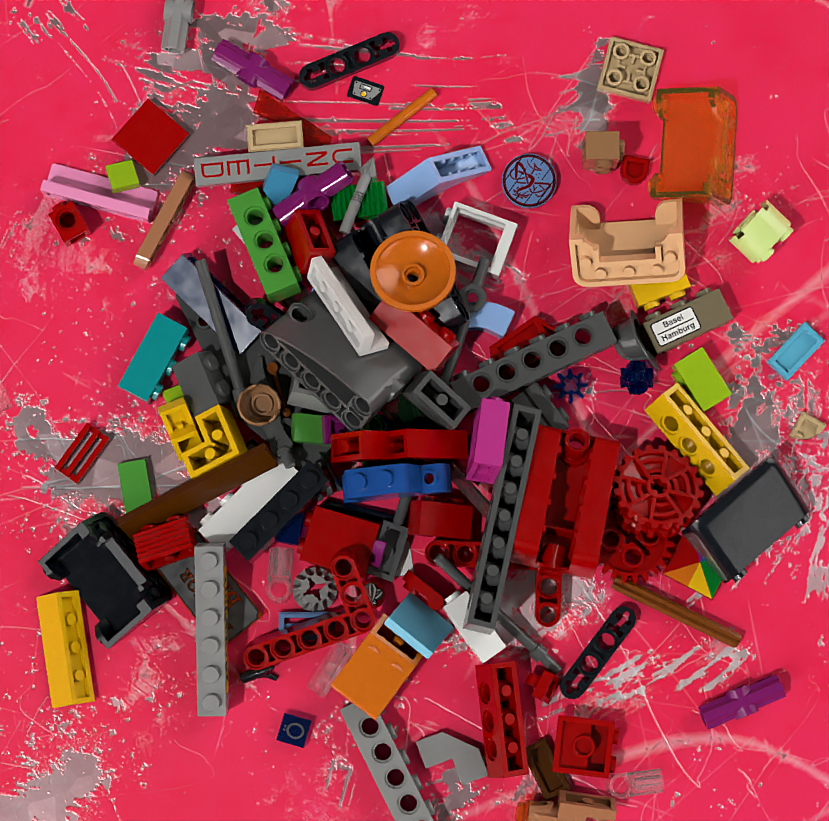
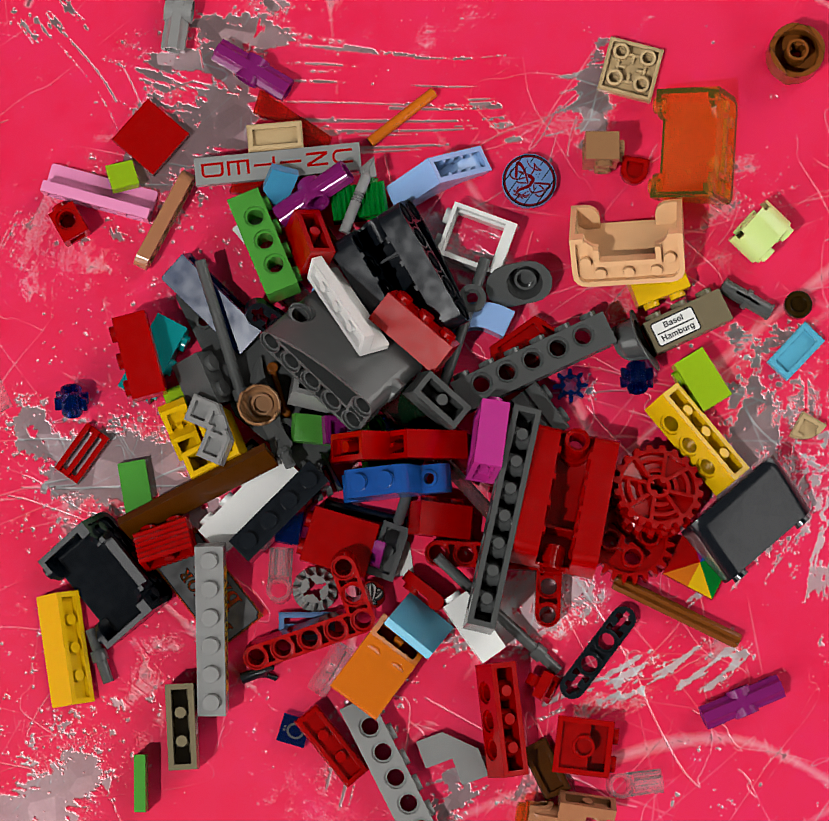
black beam [299,32,400,91] -> none
black sticker [347,76,384,106] -> none
orange dish [370,230,456,312] -> none
none -> clear blue gear [54,384,89,418]
none -> dark grey bar [85,628,114,684]
none -> red brick [109,310,168,403]
none -> bright green tile [134,754,148,812]
none -> dark tan brick [165,683,200,771]
none -> light grey tile [184,393,234,467]
none -> red tile [293,704,369,788]
none -> dark grey piece [486,260,552,307]
none -> dark grey pin [719,278,775,320]
none -> dark orange brick [765,23,825,85]
none -> dark brown tile [783,291,812,320]

